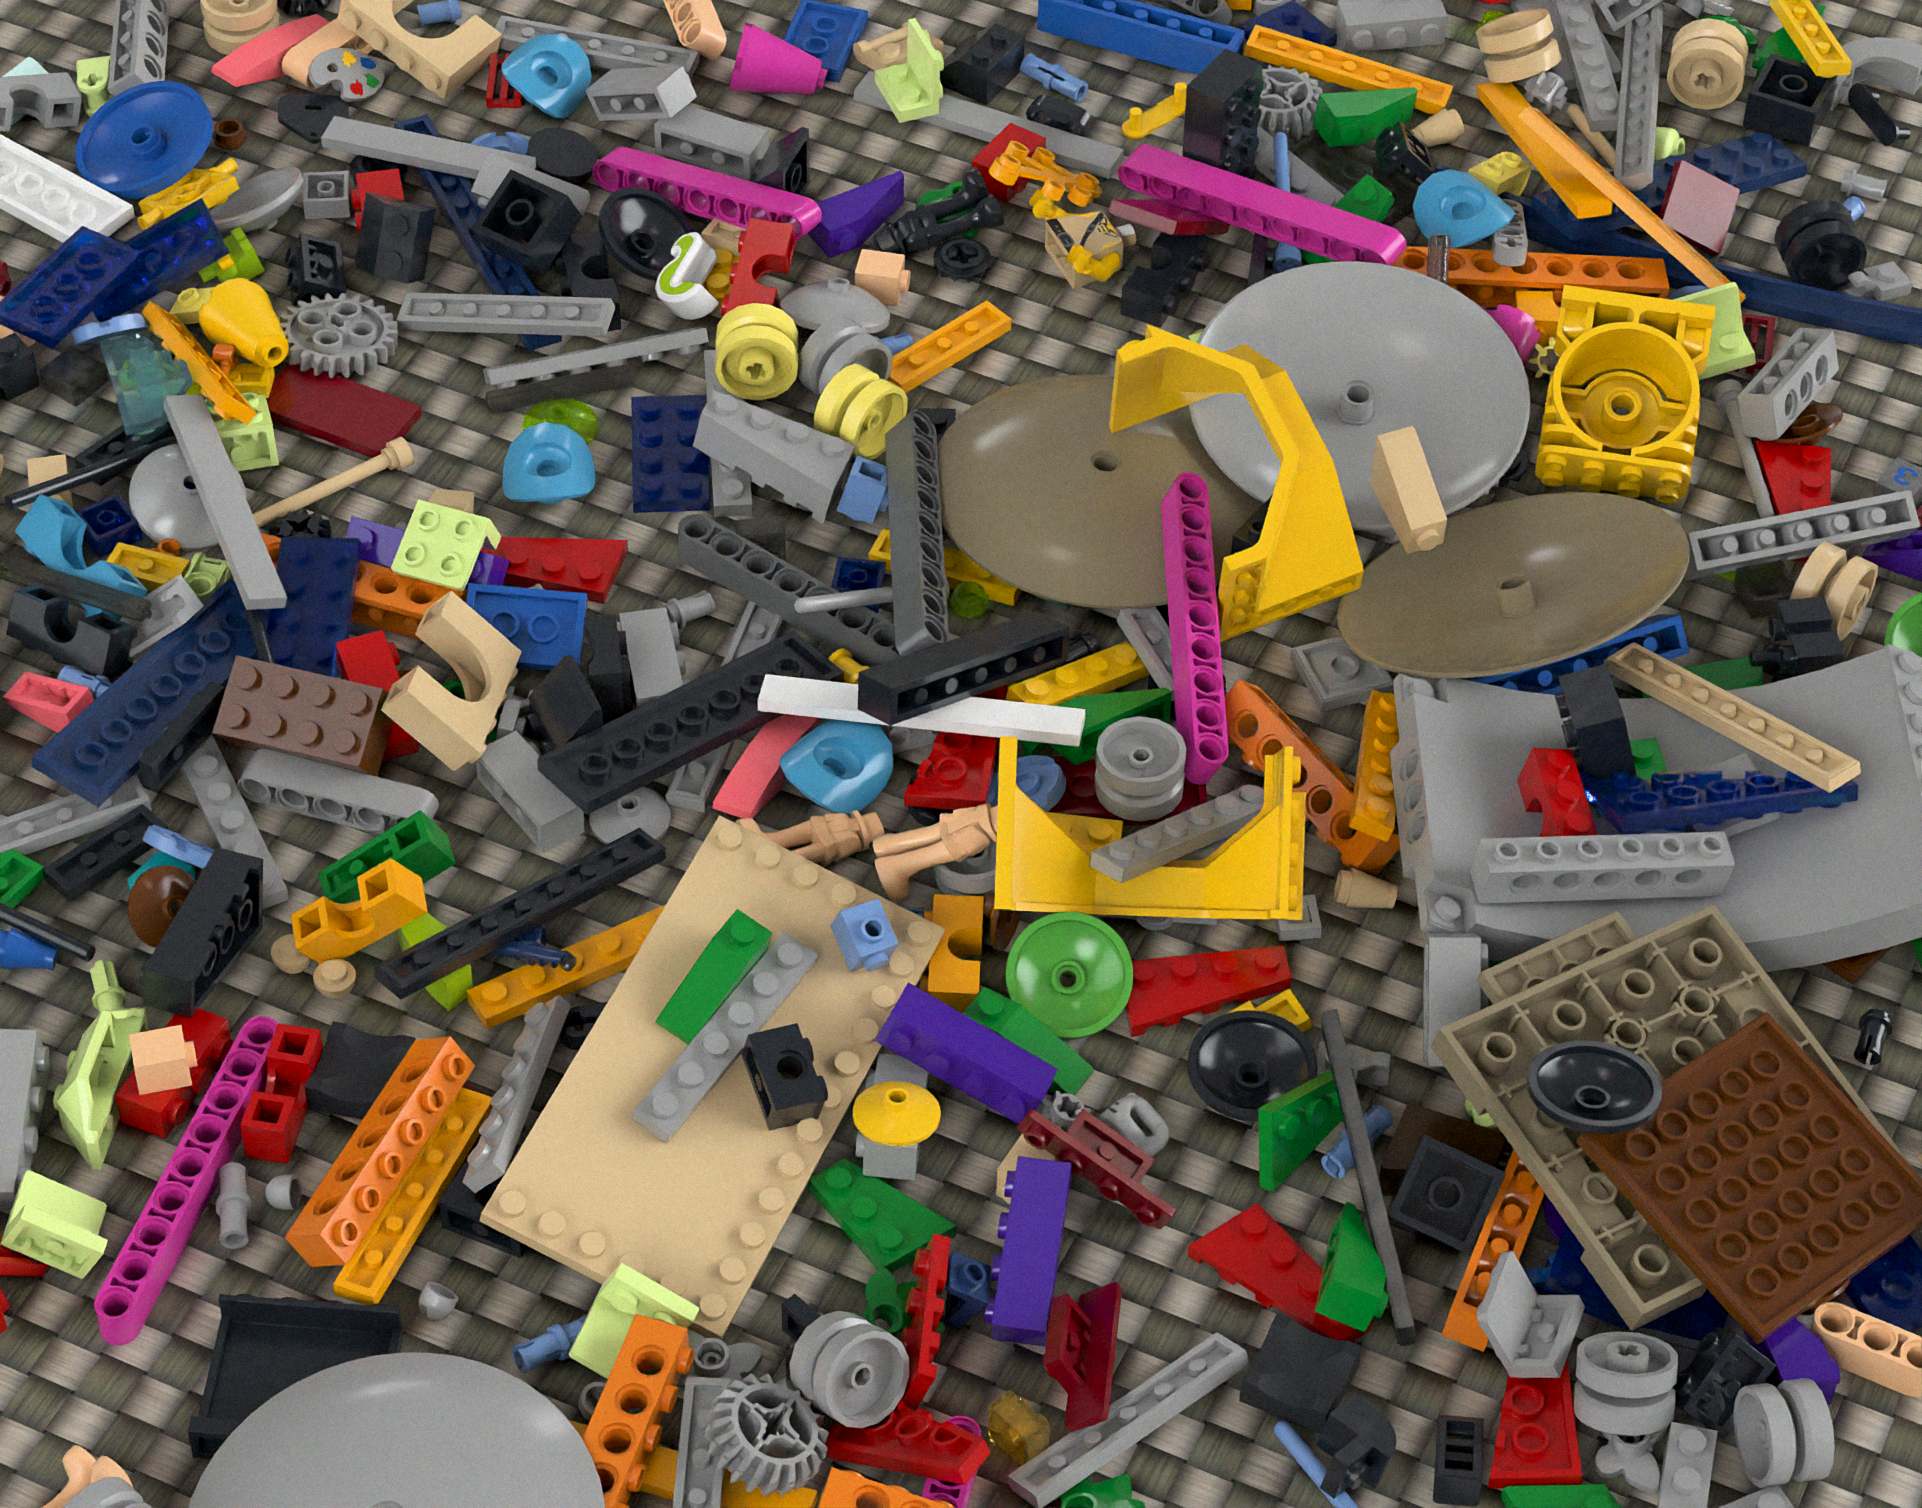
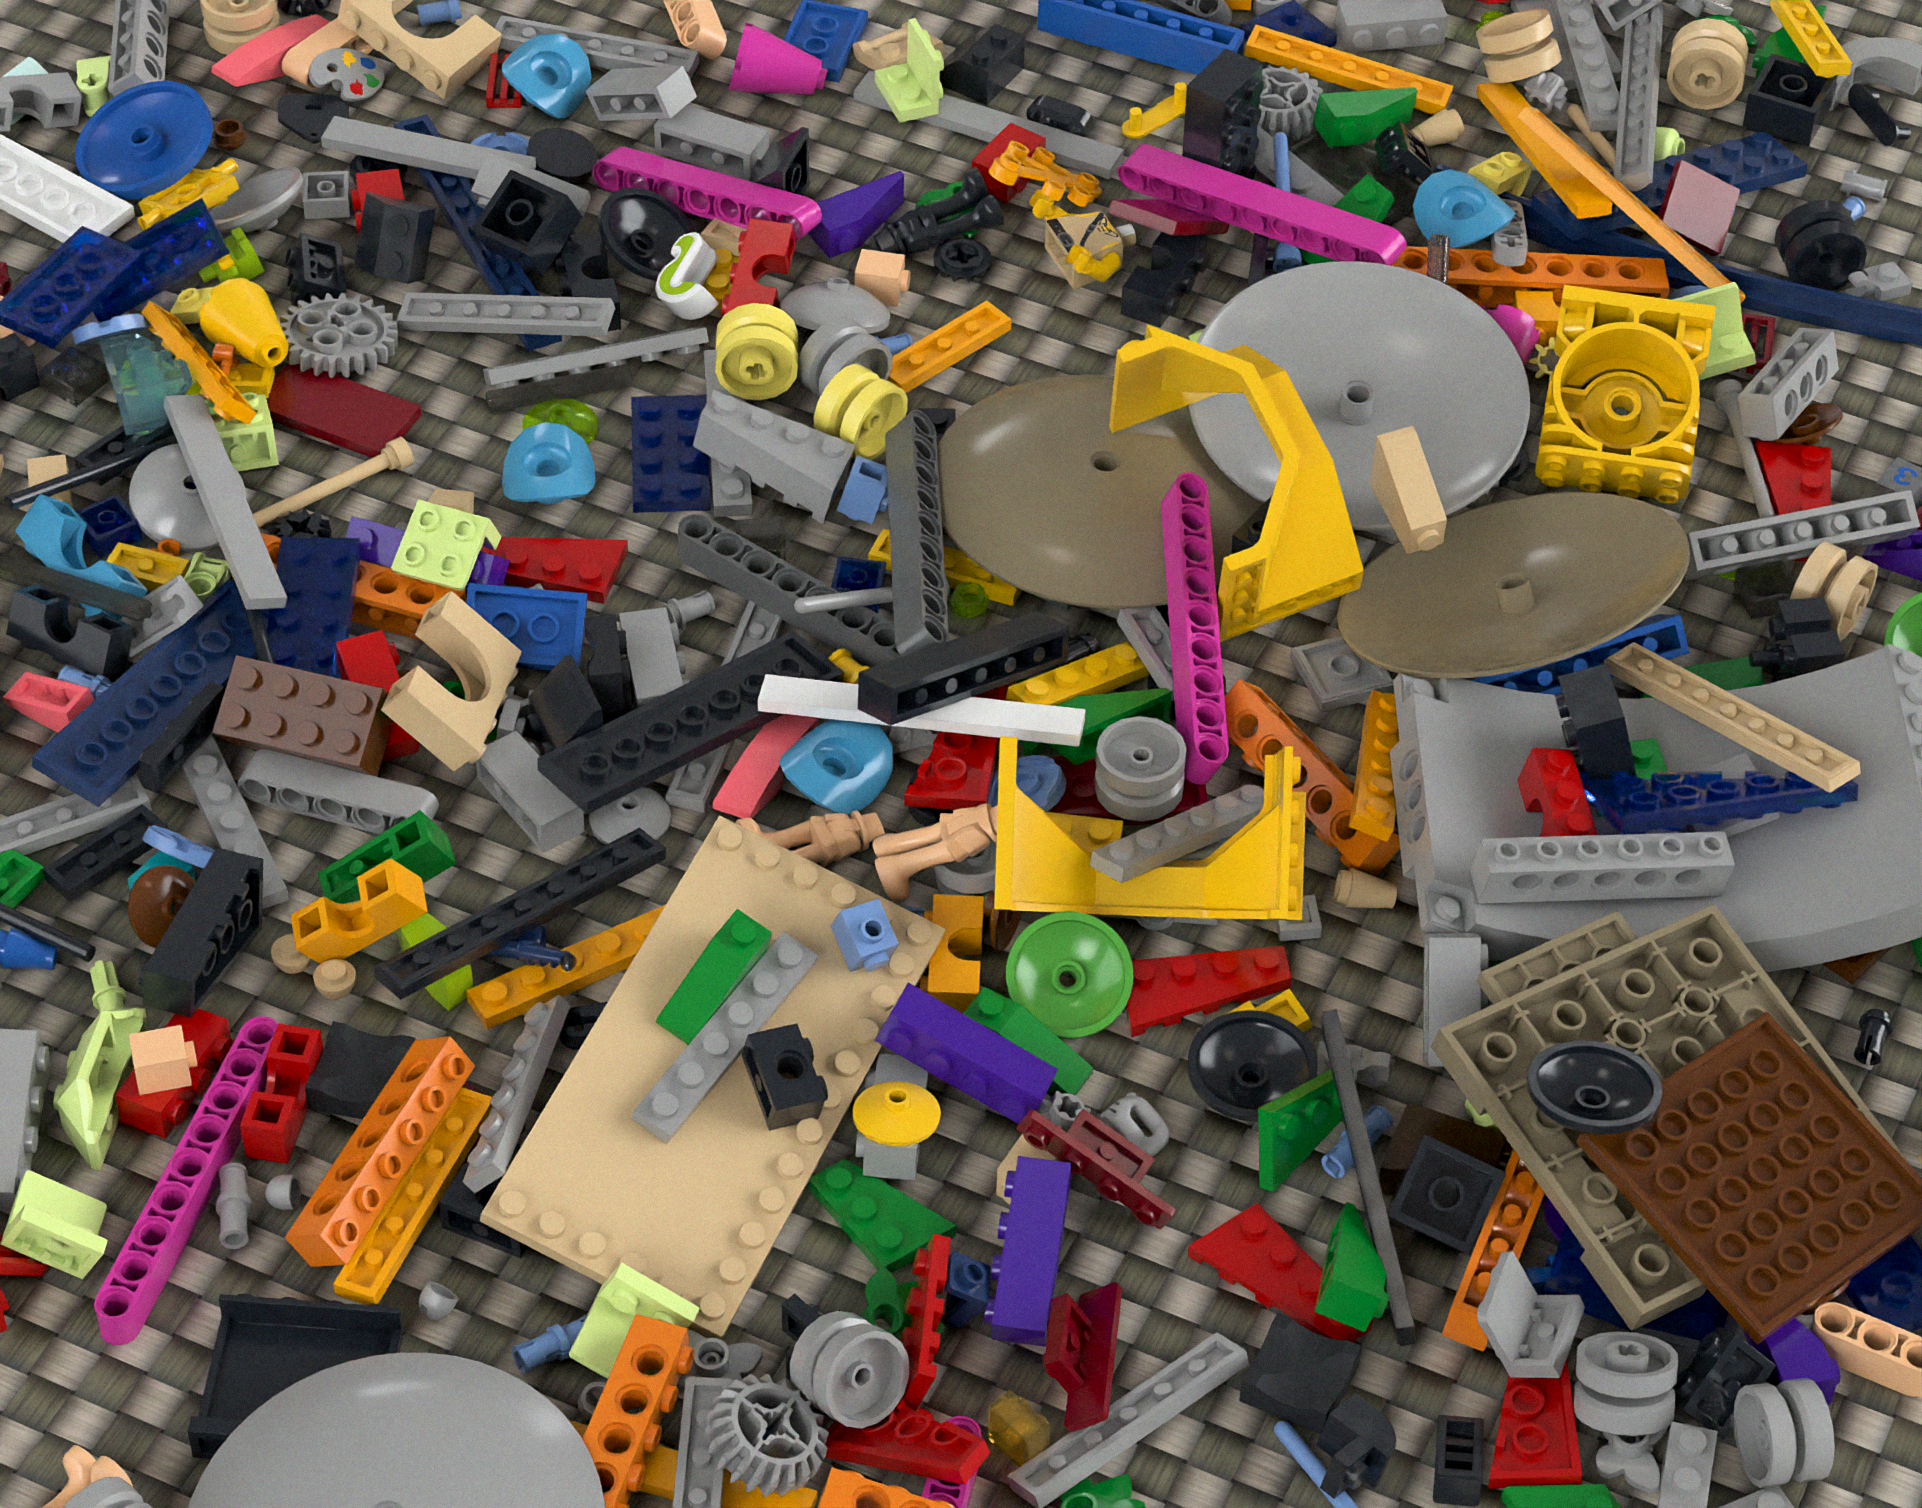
medium blue pin [1020,53,1088,103] -> none

